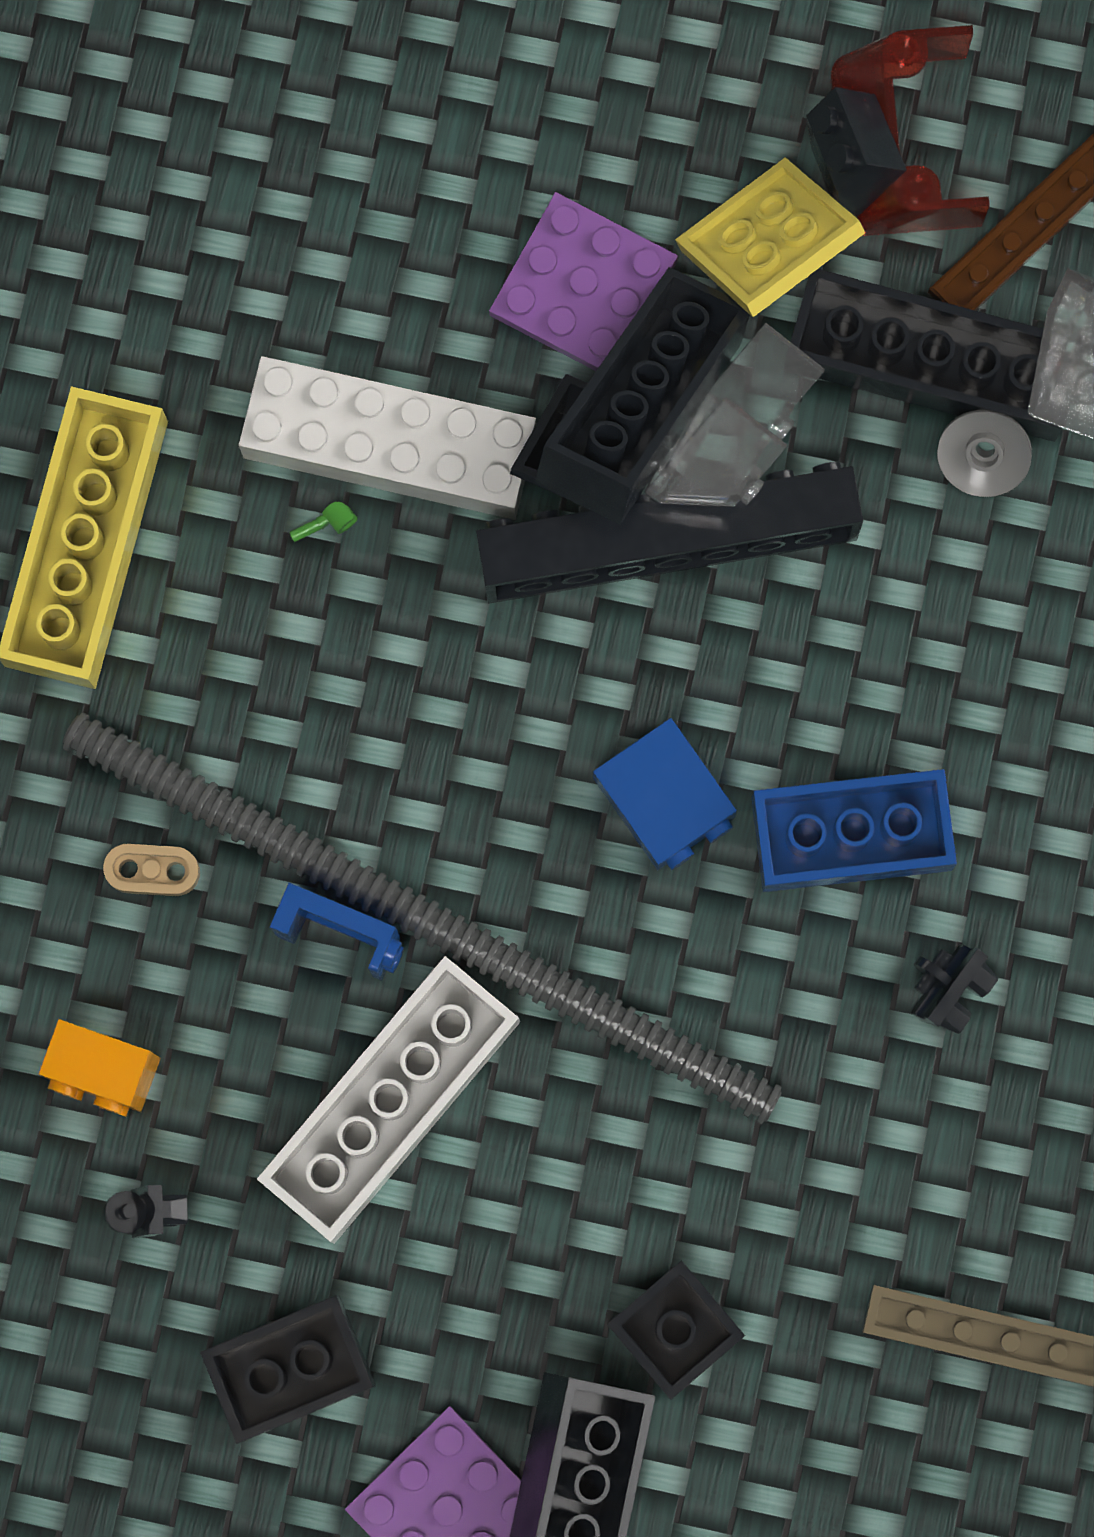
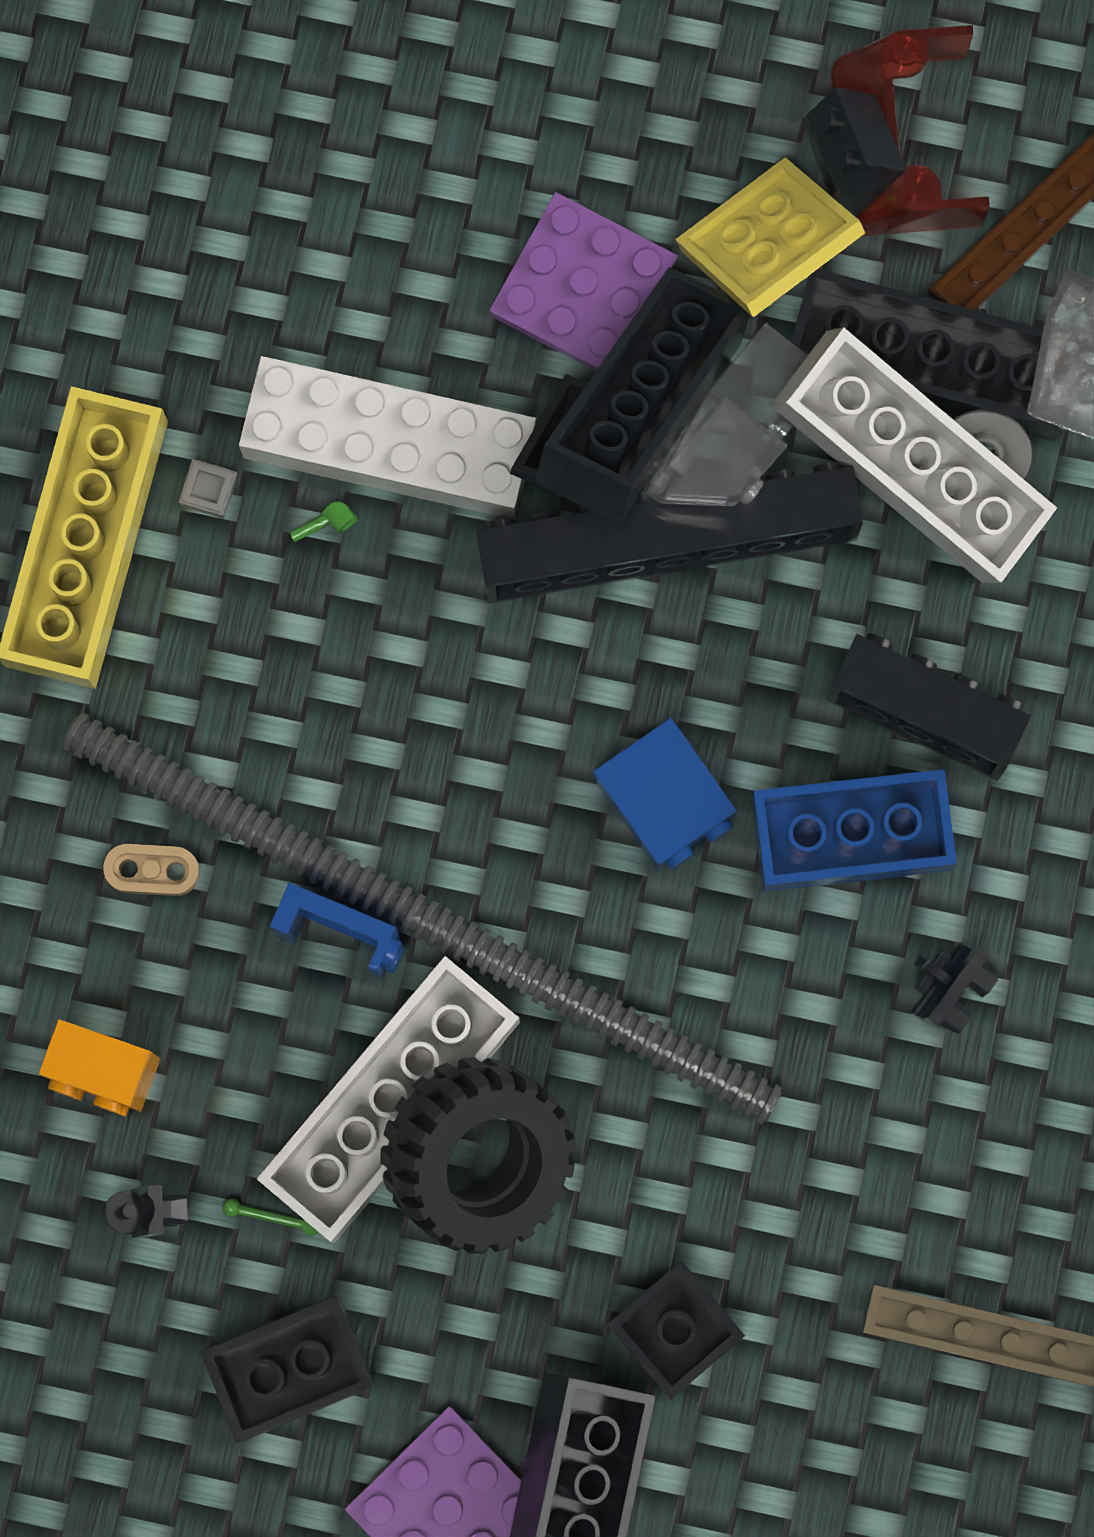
none -> light grey tile [178,459,239,519]
none -> bright green hinge [222,1198,319,1236]
none -> black tyre [380,1057,576,1254]
none -> white brick [770,328,1057,583]
none -> black brick [826,633,1032,781]

